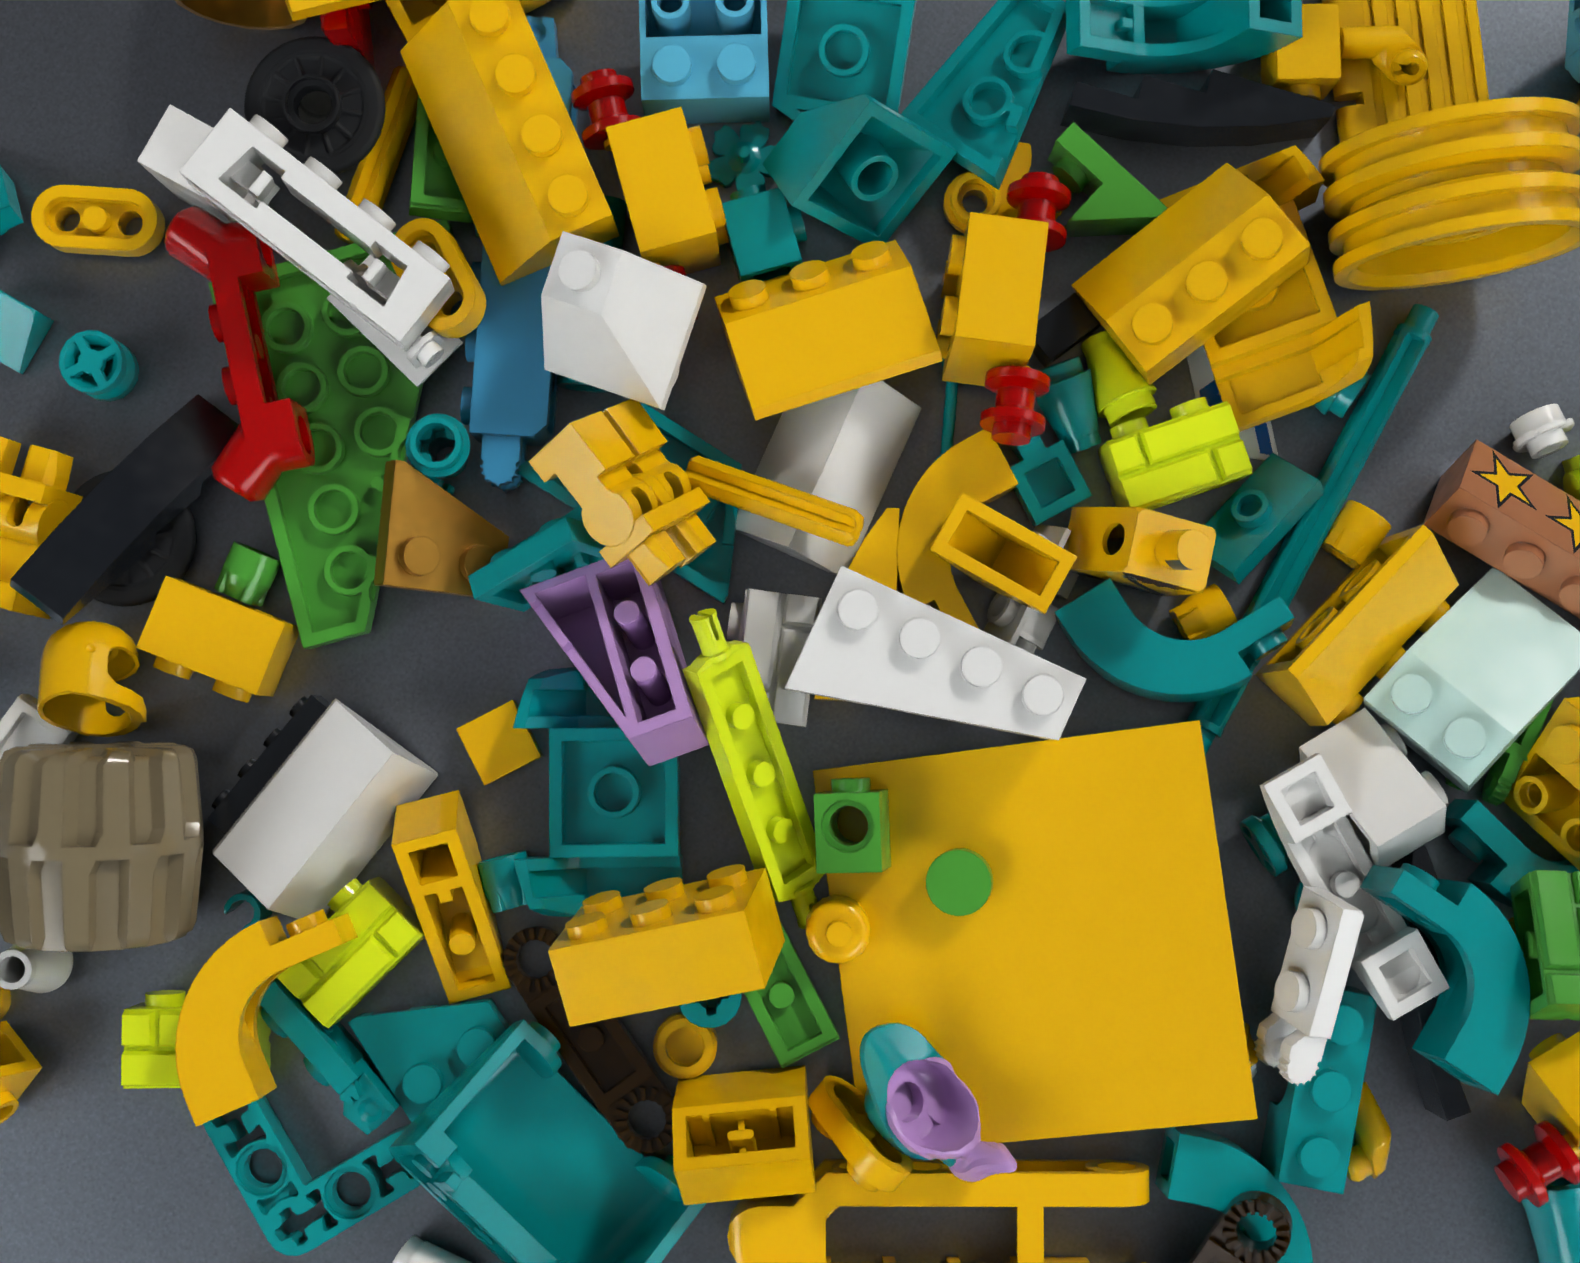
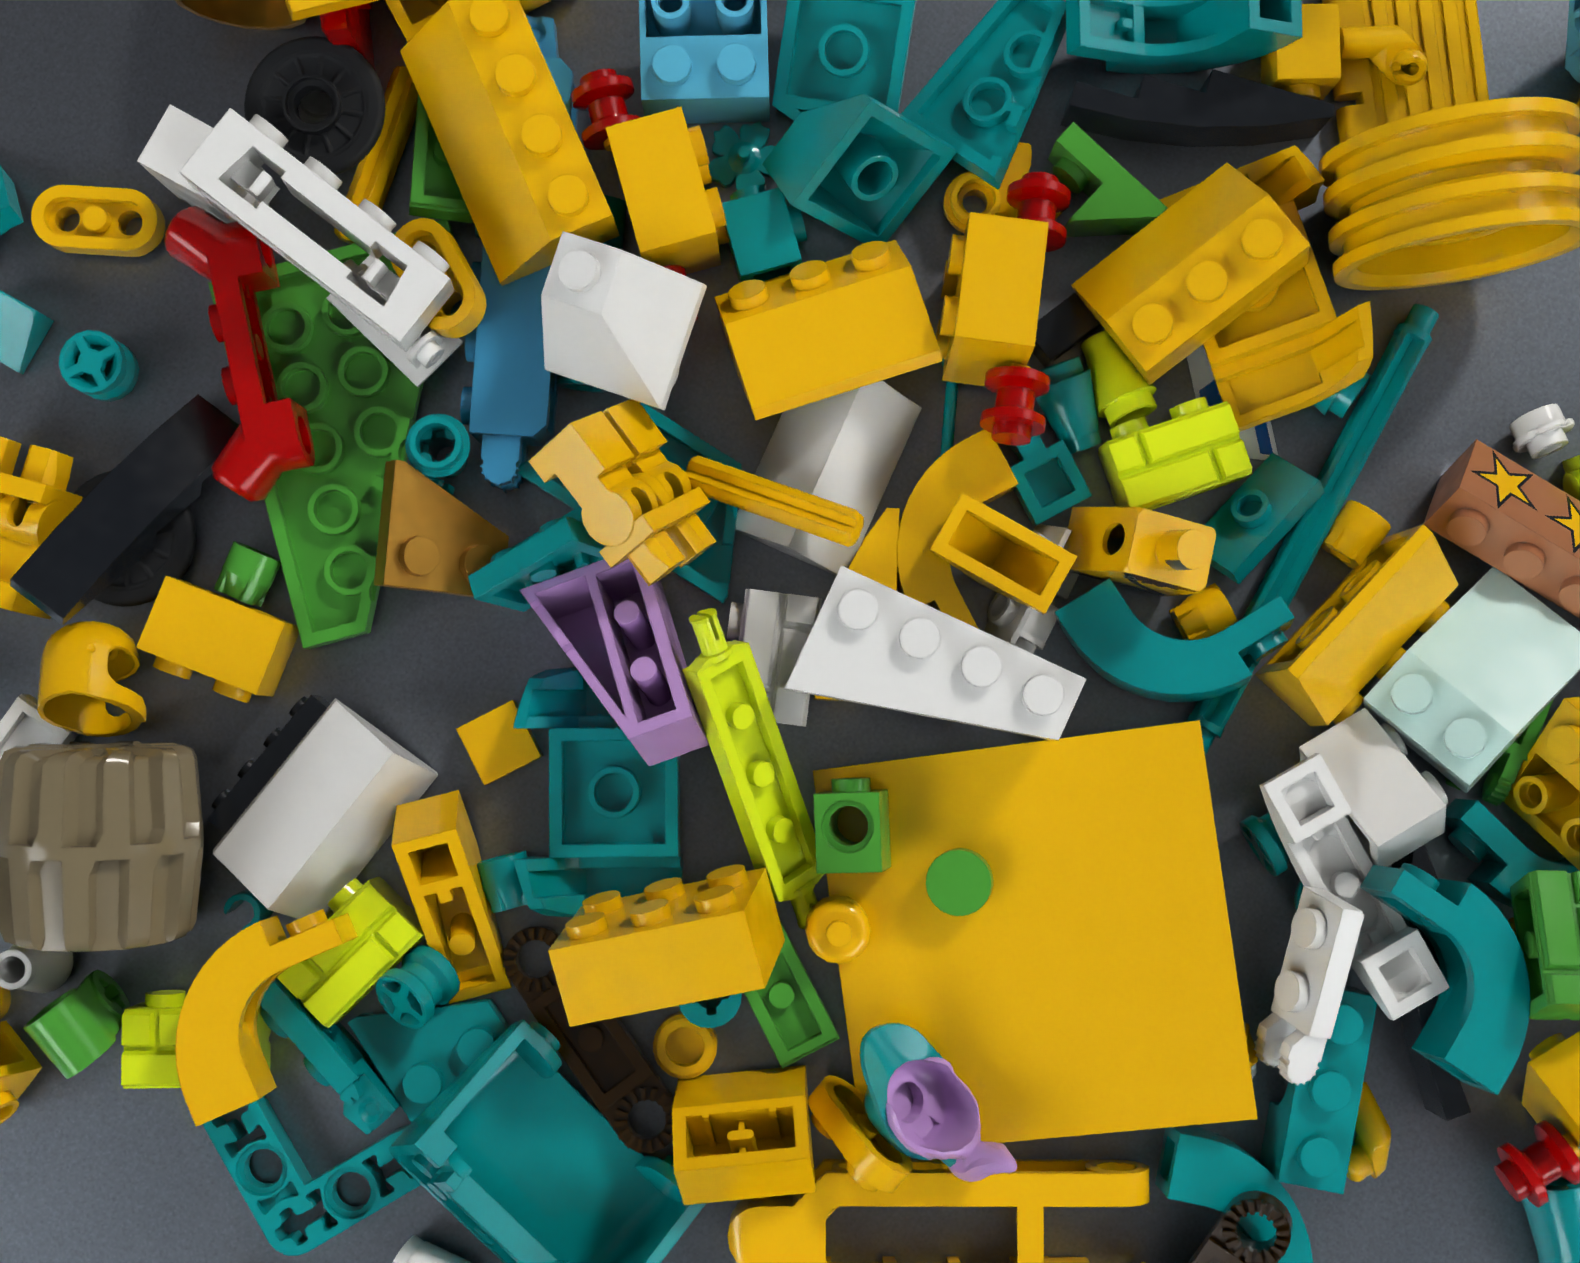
none -> bright green piece [23,969,131,1079]
none -> teal wheel [376,945,460,1029]

